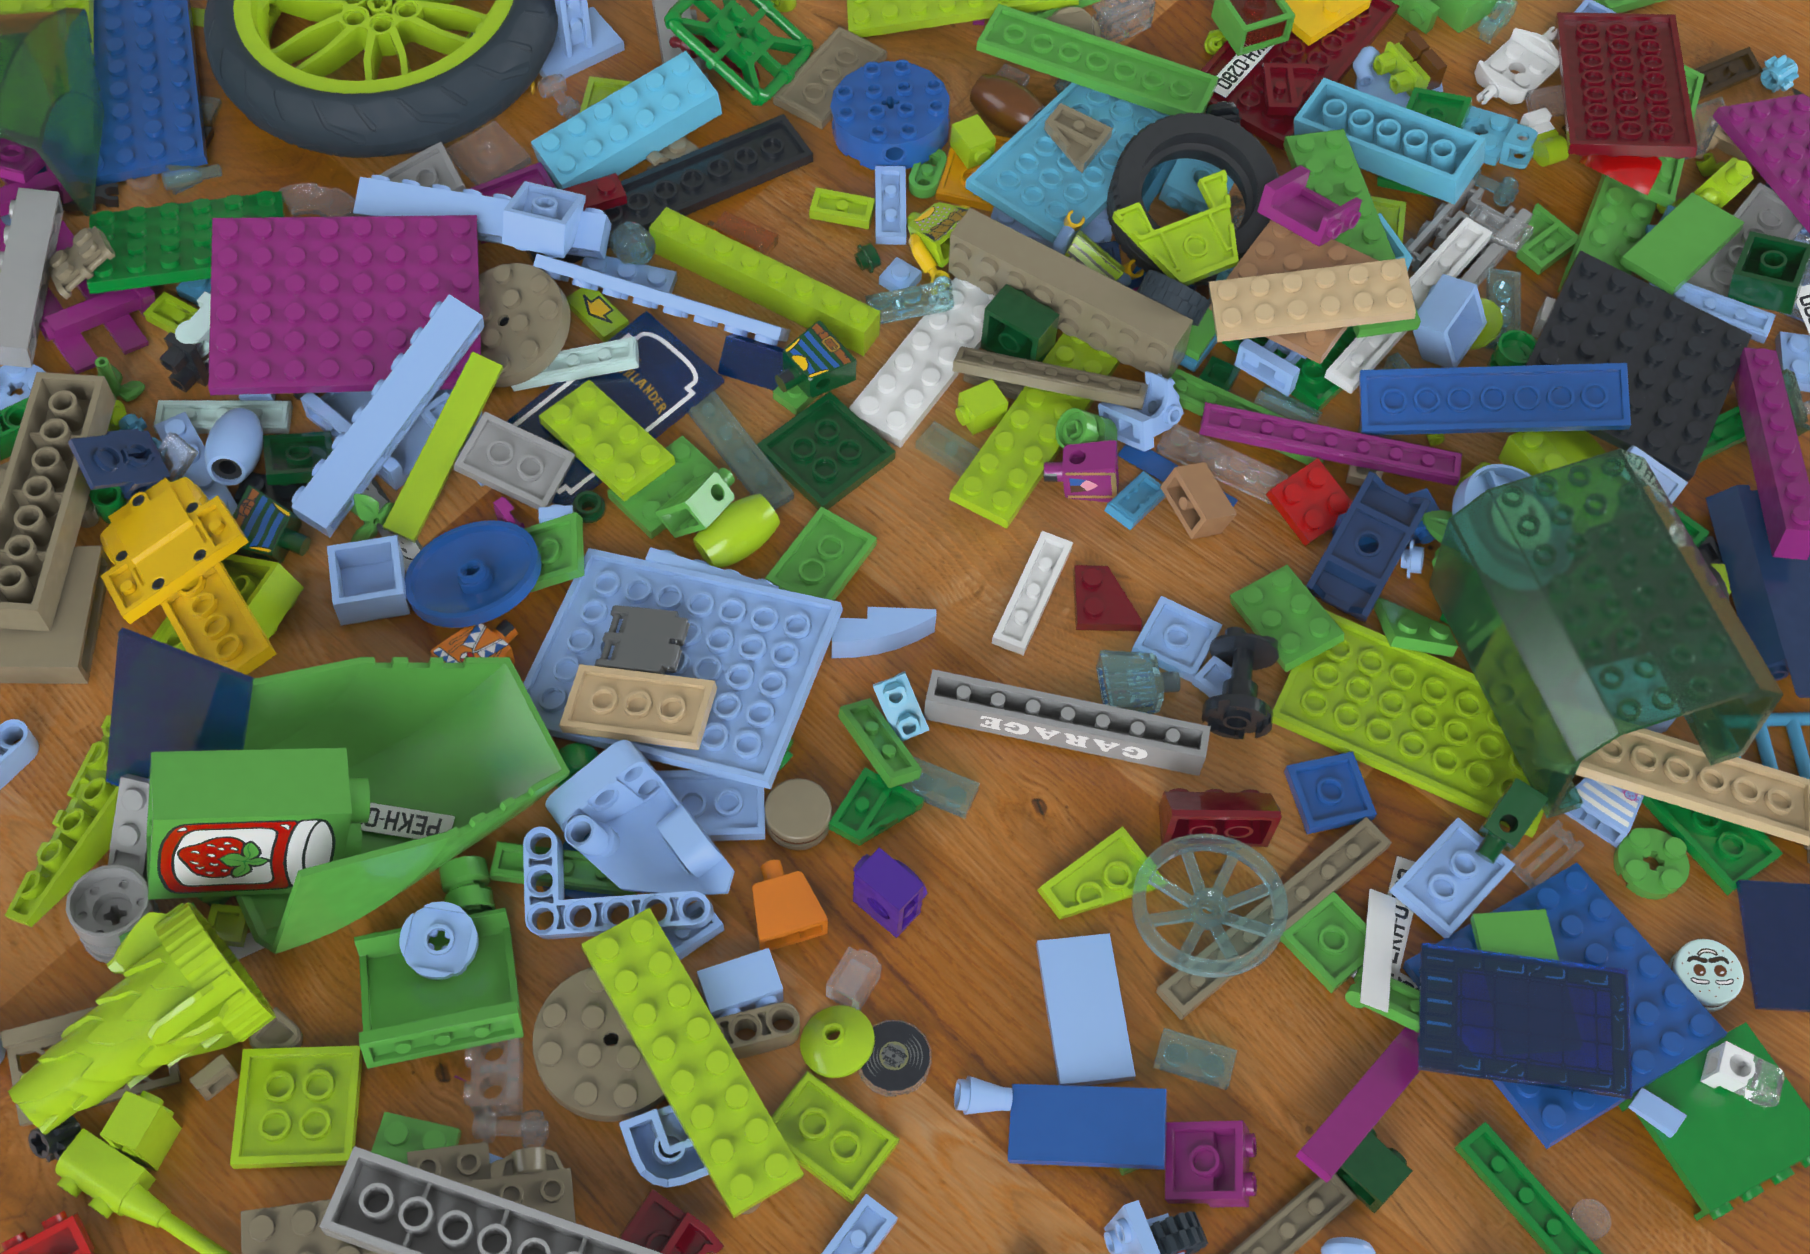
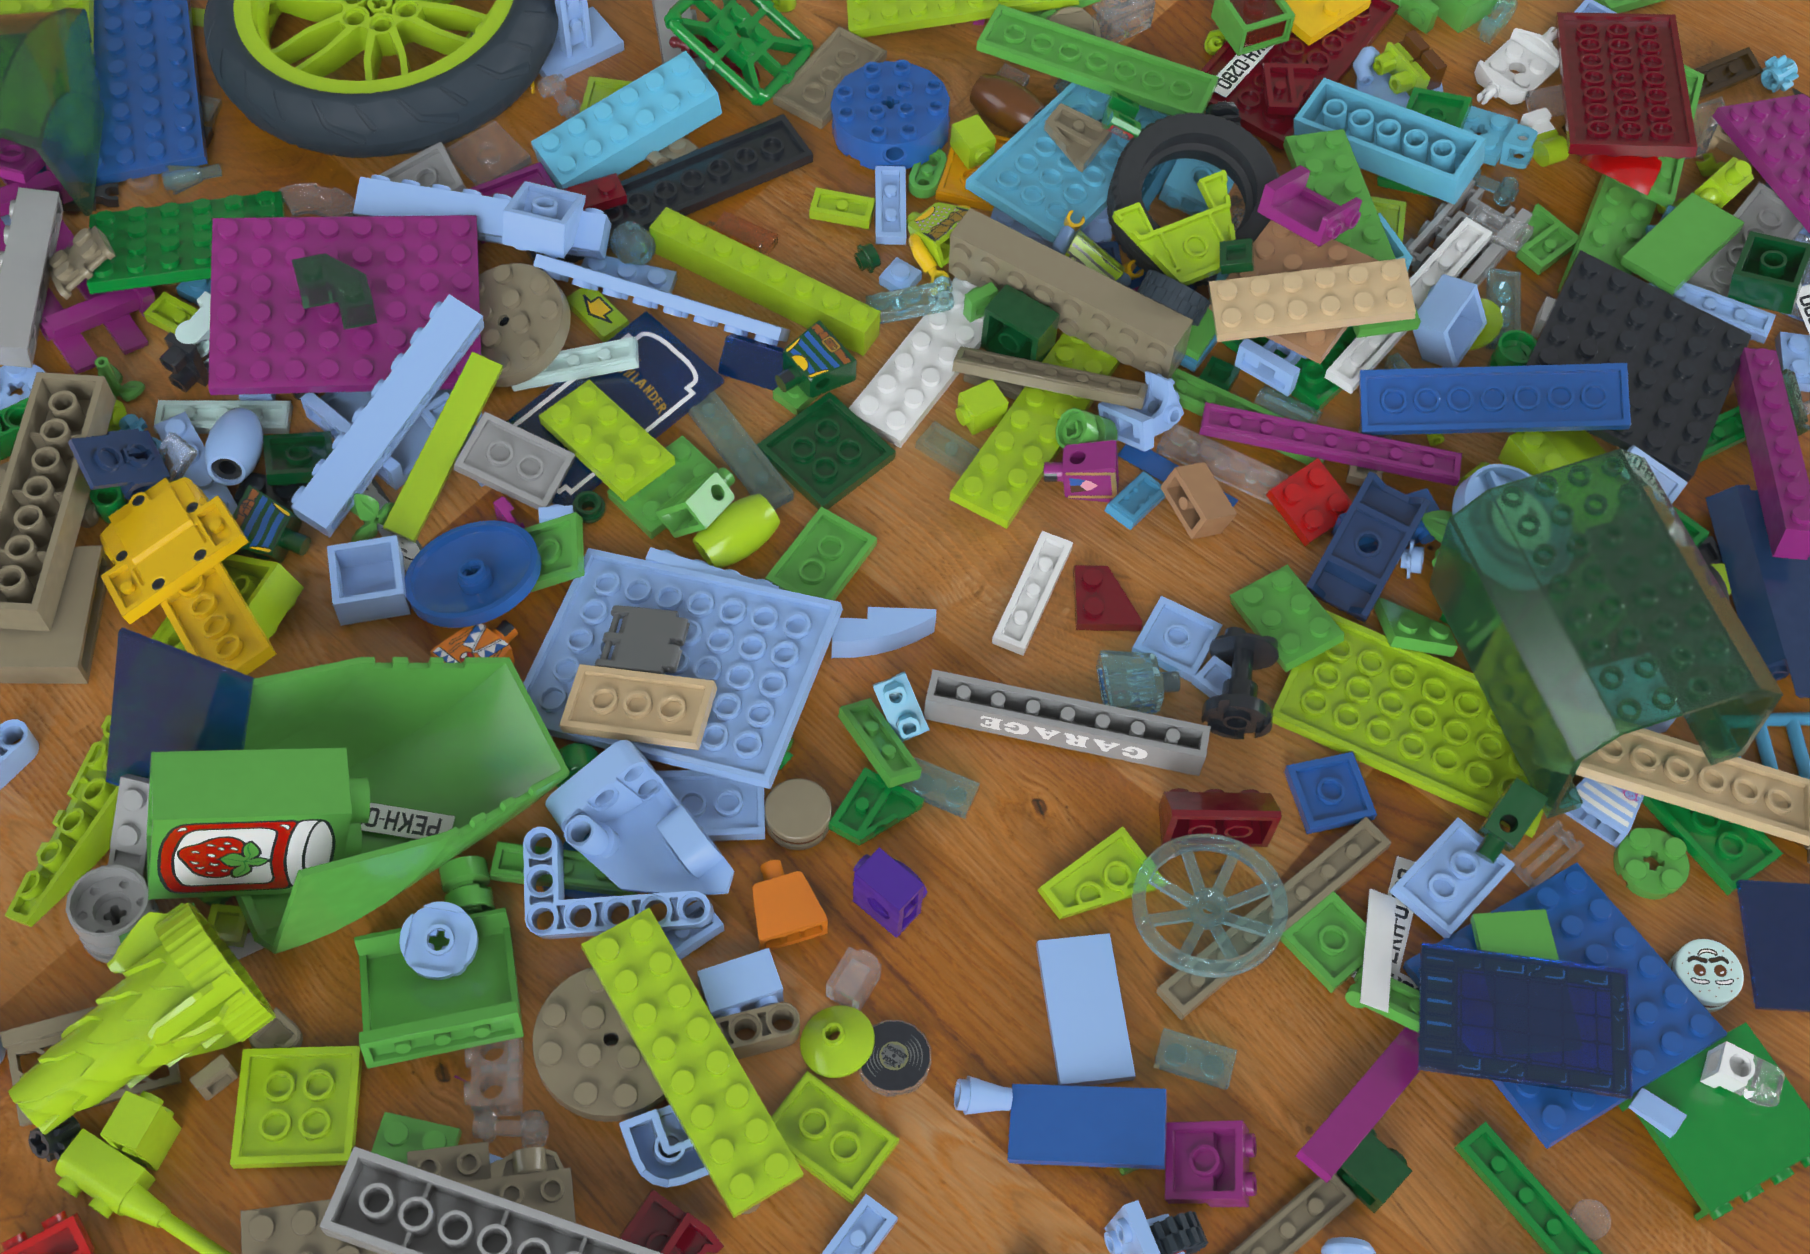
none -> clear green brick [292,253,377,330]
none -> bright green plate [963,282,999,323]
none -> green slope [1102,90,1141,141]
none -> dark green plate [1220,238,1254,275]

